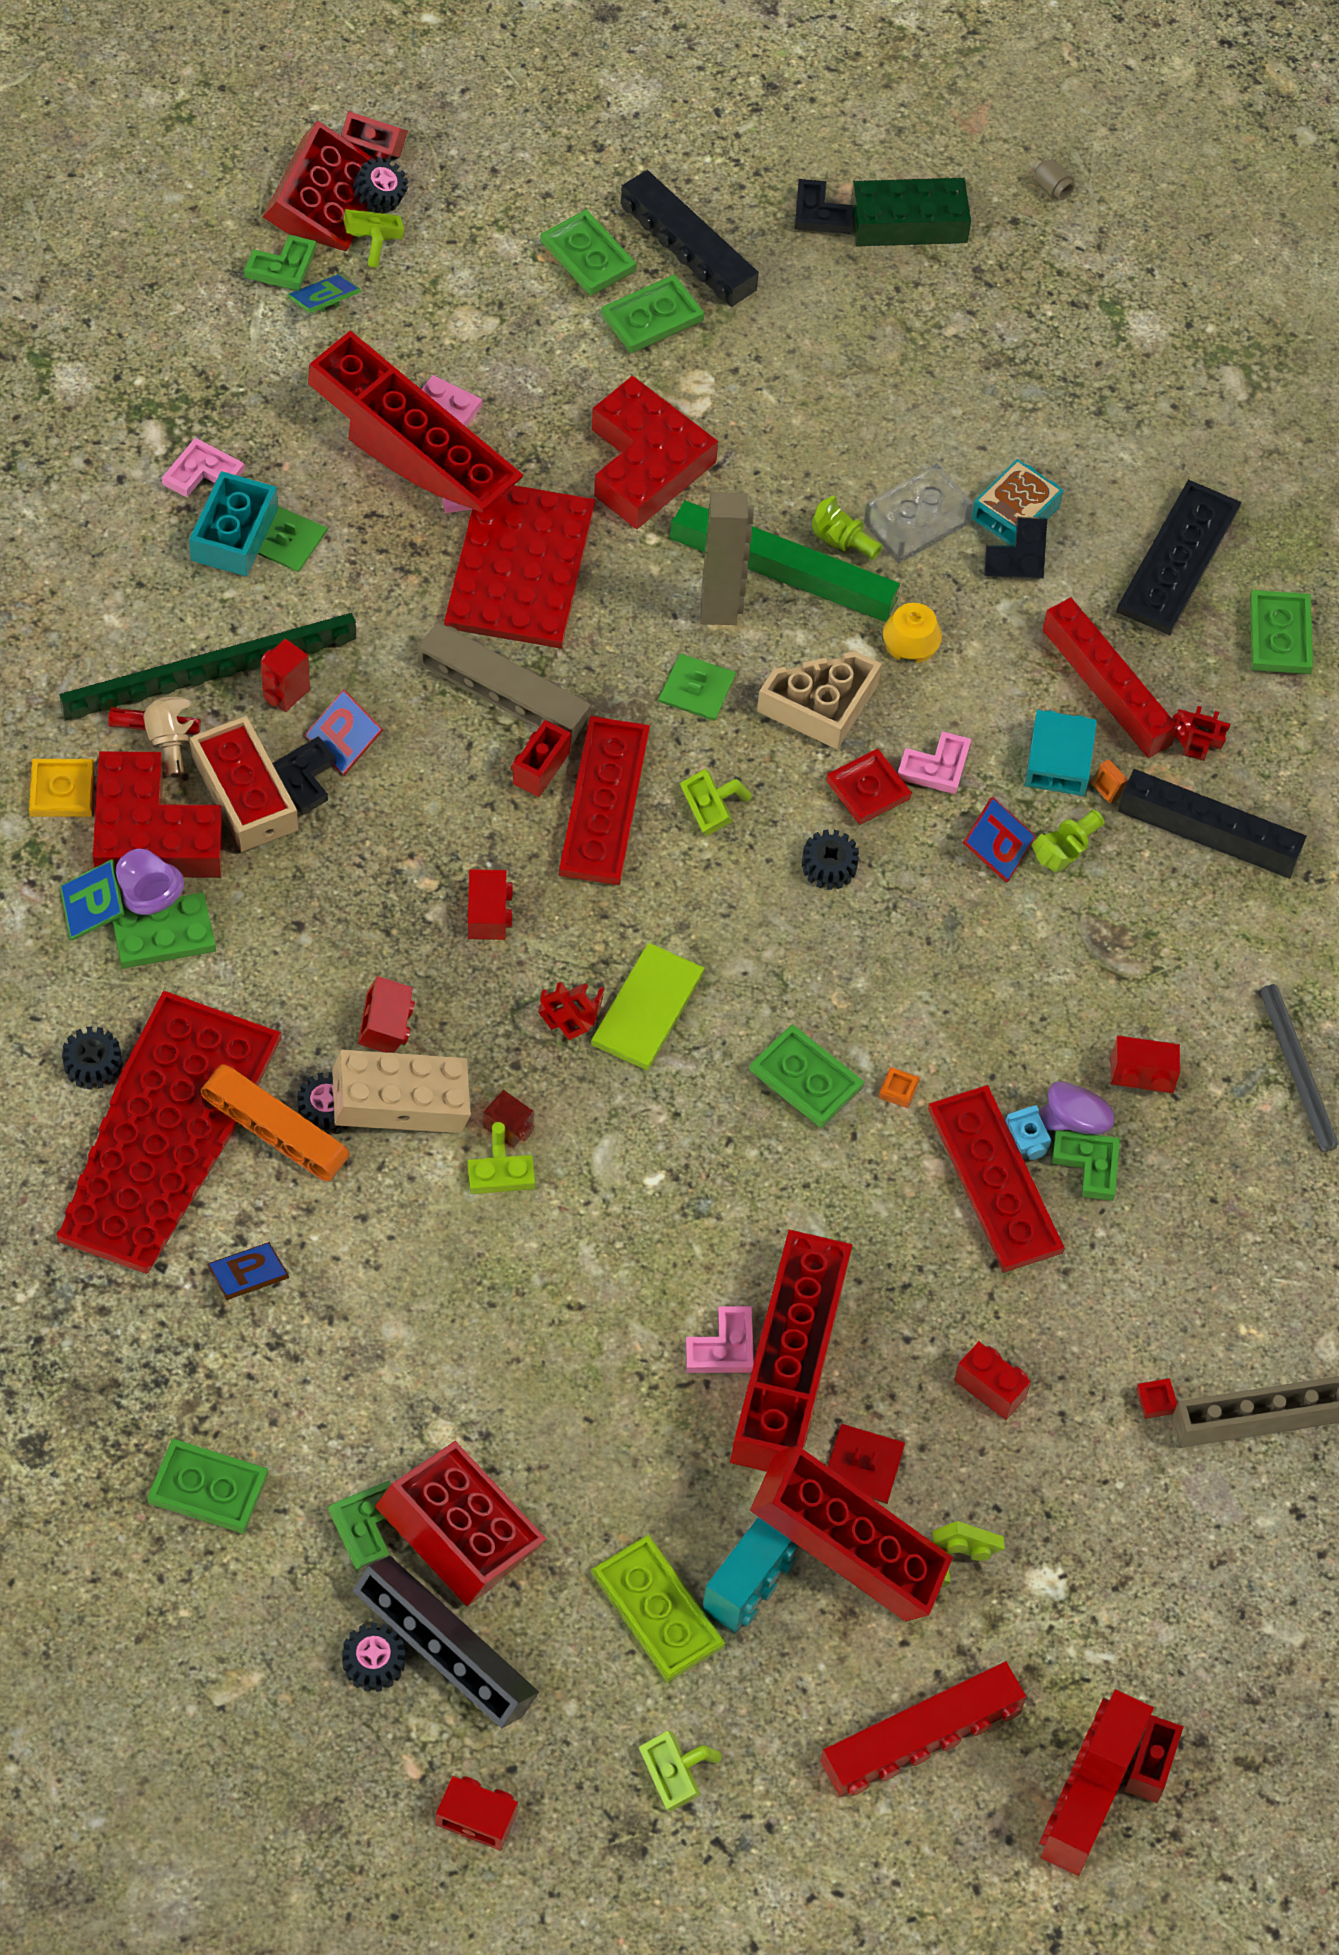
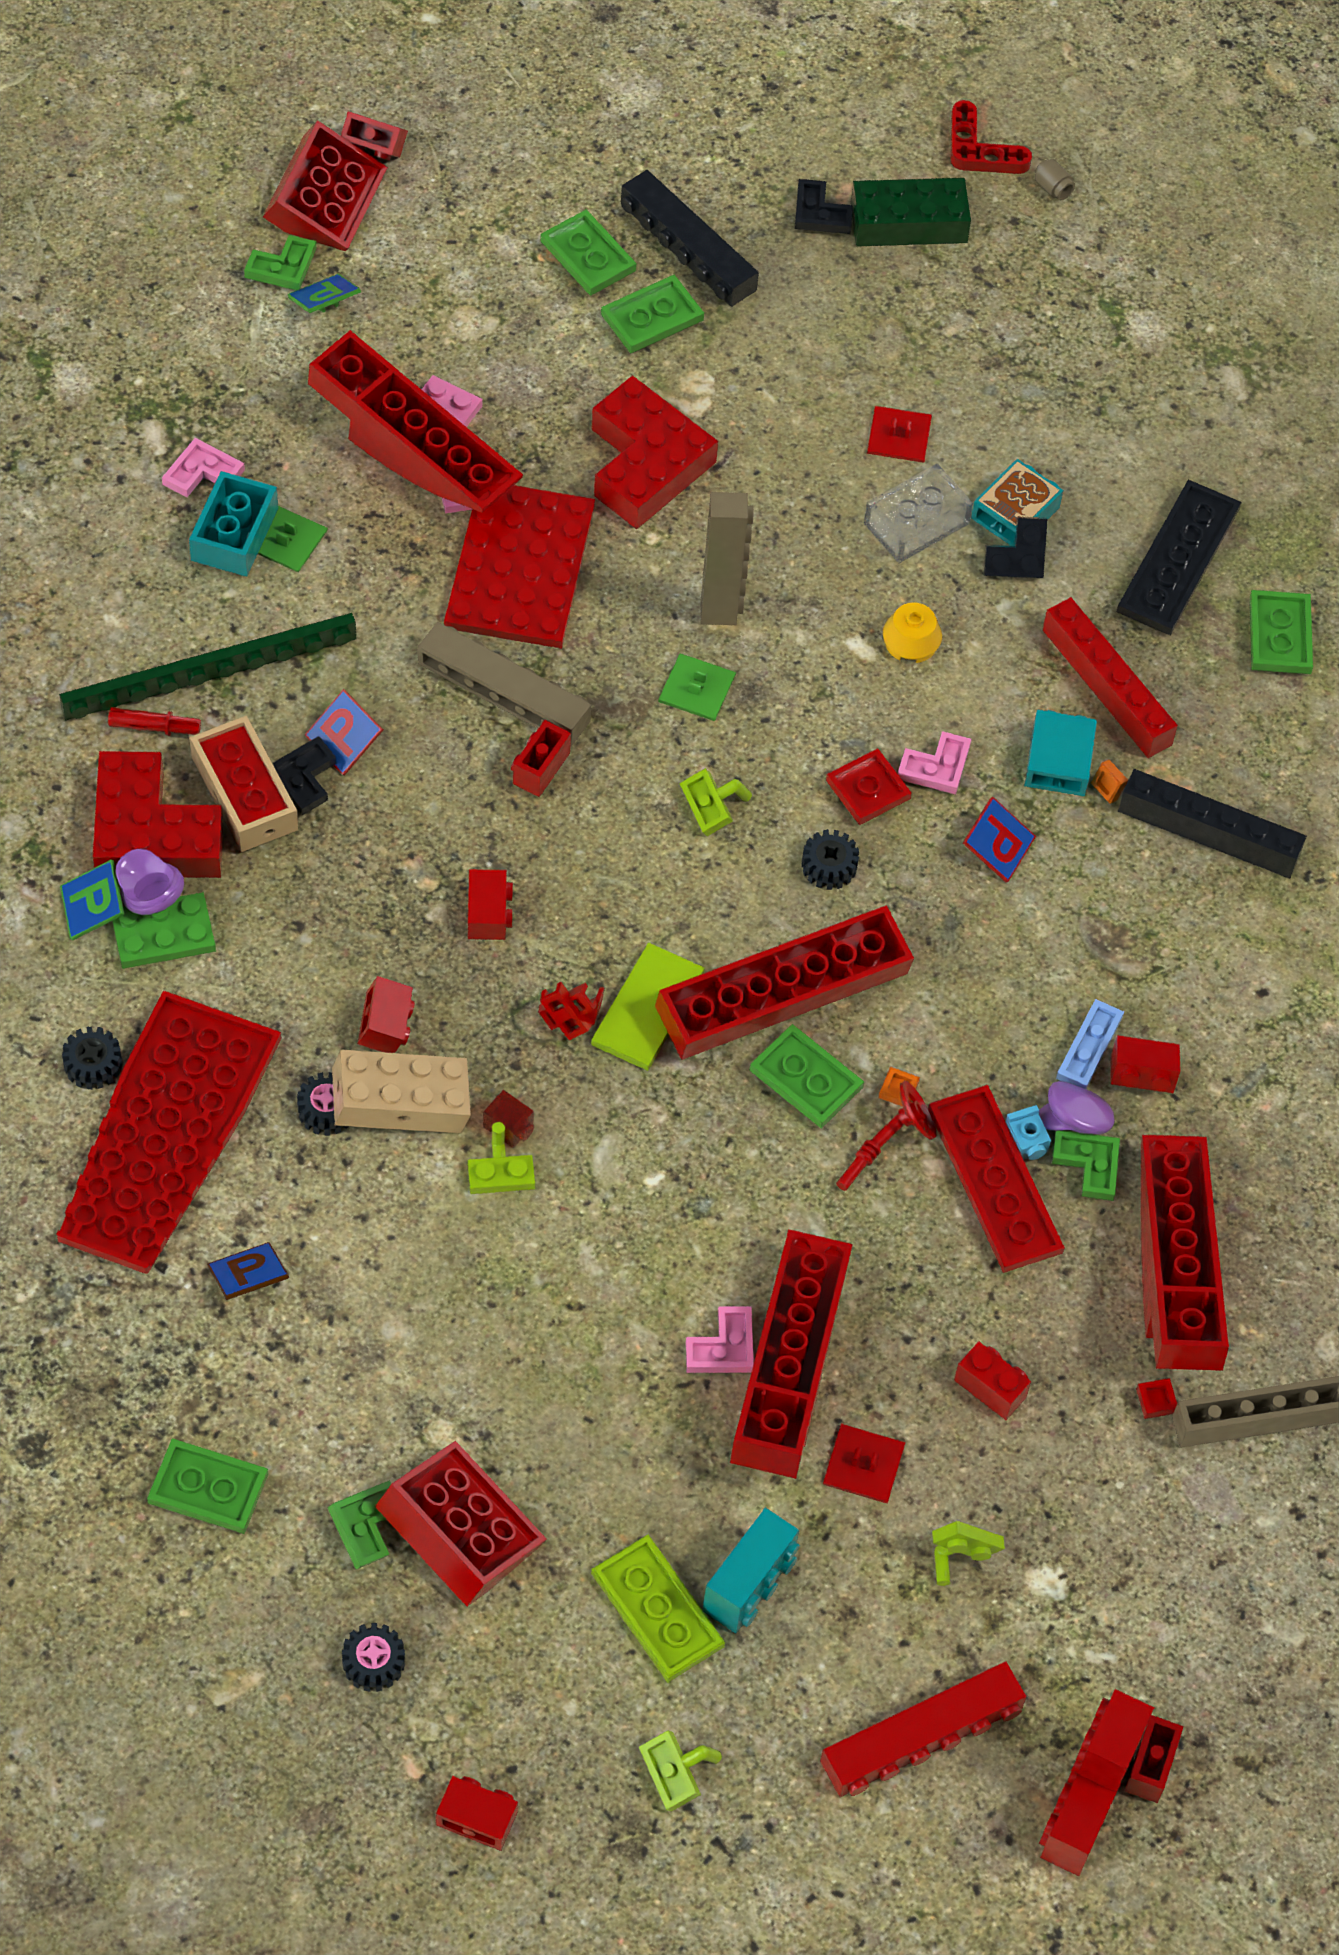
yellow tile [29,759,95,817] -> none
tan piece [143,697,193,776] -> none
orange beam [201,1064,350,1182] -> none
red brick [261,639,310,712] -> none
lime plate [343,209,404,268] -> none
black brick [352,1556,539,1729] -> none
black wheel [353,157,408,213] -> none
red plate [559,716,650,886] -> none
green tile [670,500,900,622] -> none
red brick [749,1445,953,1622] -> none
tan brick [757,651,882,750] -> none
lime piece [812,495,883,561] -> none
lime piece [1031,809,1105,873] -> none
red piece [1172,706,1231,761] -> none
dark grey axle [1261,984,1338,1152] -> none
none -> red brick [655,905,914,1060]
none -> red dish [836,1081,937,1191]
none -> red piece [867,406,932,463]
none -> red beam [951,100,1032,174]
none -> light blue plate [1056,999,1124,1089]
none -> red slope [1141,1134,1229,1371]

